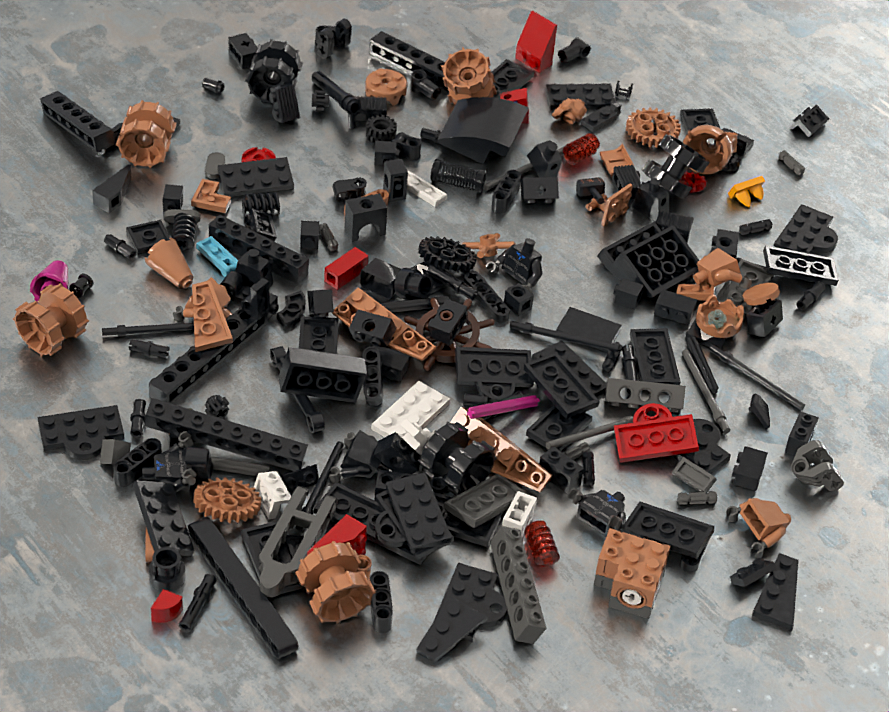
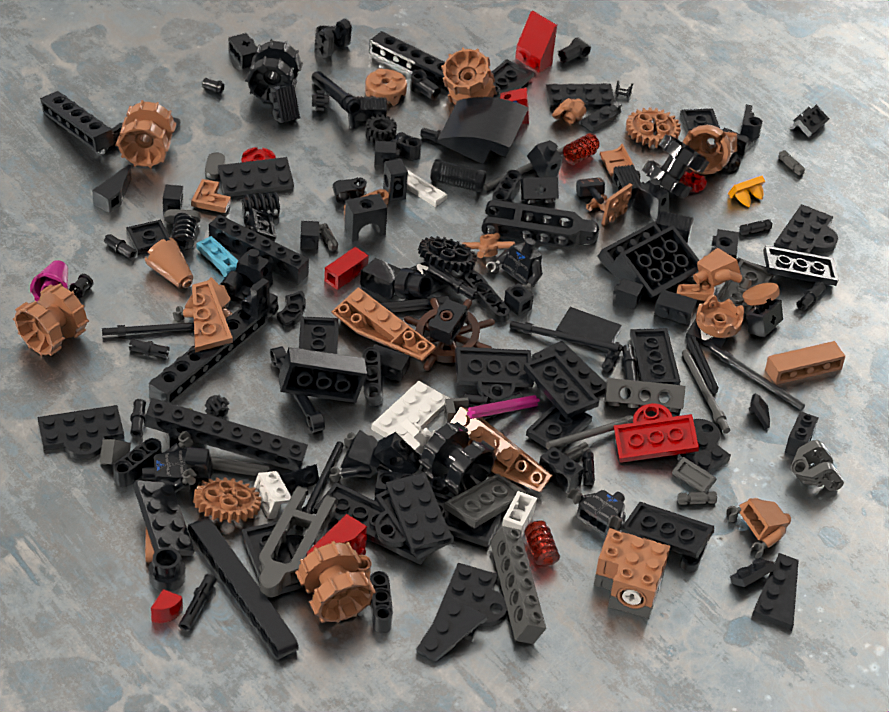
black brick [307,289,334,317] -> none
black brick [349,309,397,347] -> none
clear light blue plate [708,309,726,328] -> none
black brick [732,446,768,491] -> none
none -> dark grey panel [444,398,469,423]
none -> black piece [481,200,599,248]
none -> black plate [740,104,763,140]
none -> nougat brick [765,341,845,385]

